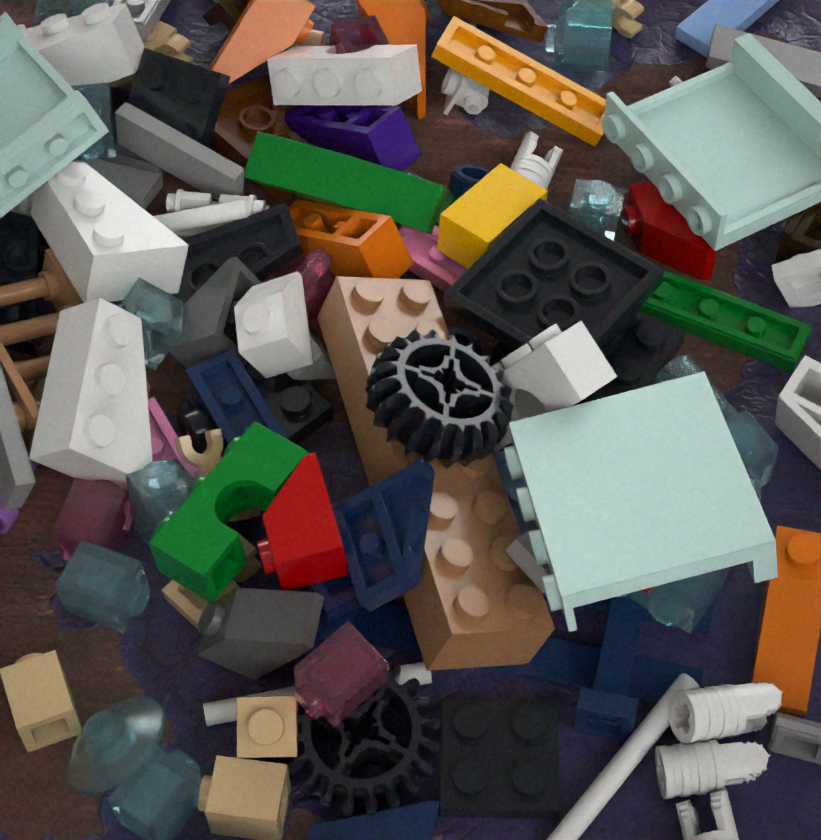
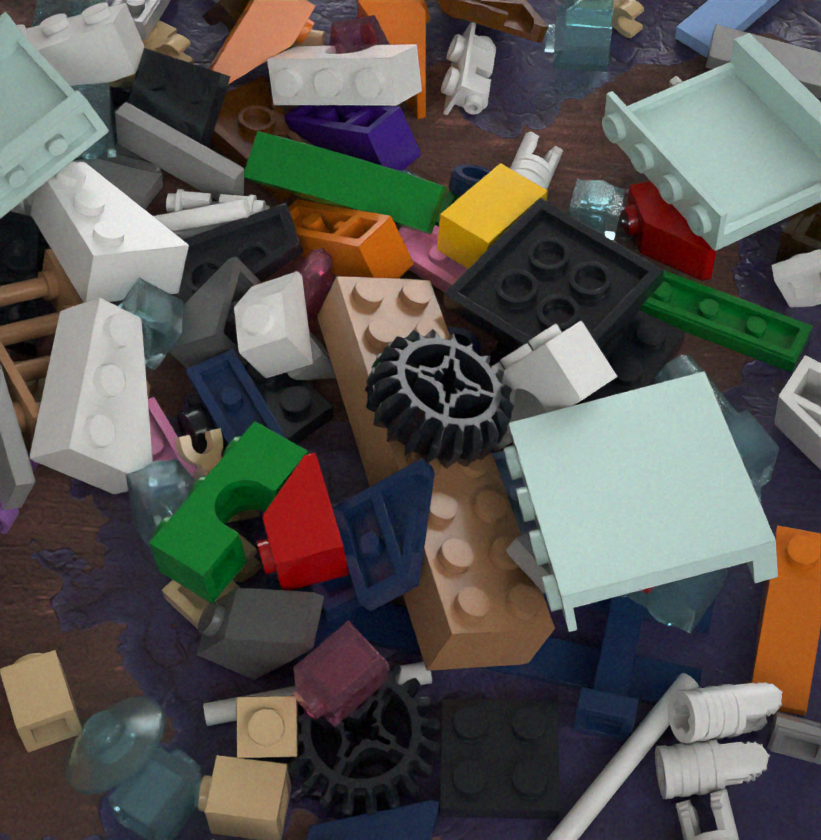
clear pink brick [52,477,134,571] -> none
clear light blue brick [55,540,150,633] -> none
light orange plate [431,16,606,147] -> none

